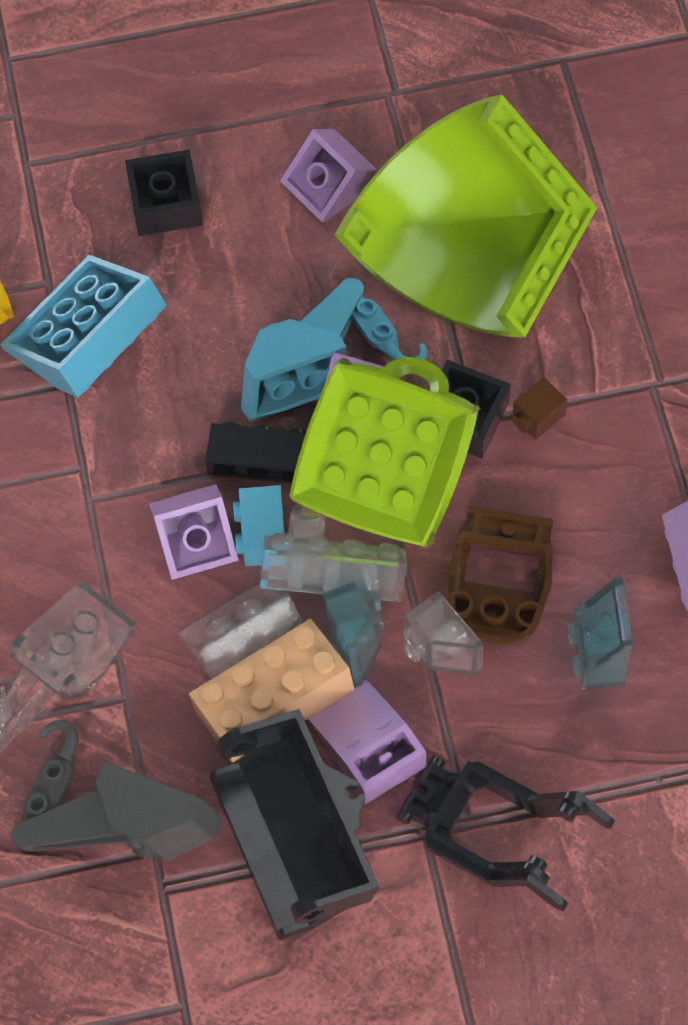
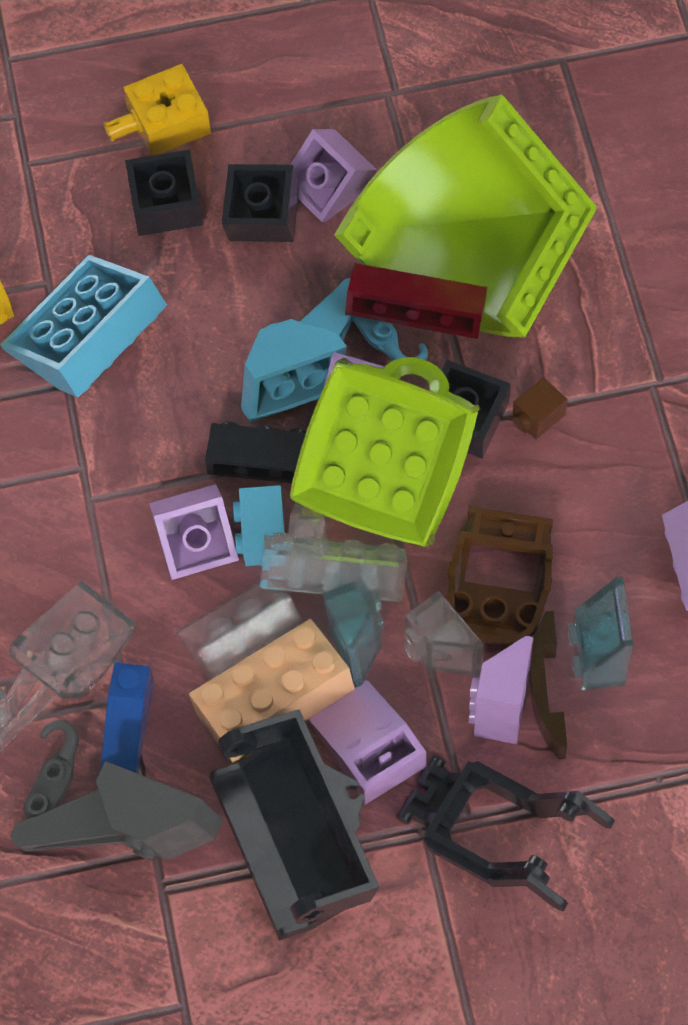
none -> blue slope [100,662,154,774]
none -> yellow brick [103,64,211,156]
none -> black brick [222,164,300,242]
none -> dark red brick [345,263,488,339]
none -> lavender slope [468,636,533,745]
none -> dark brown slope [529,611,567,759]

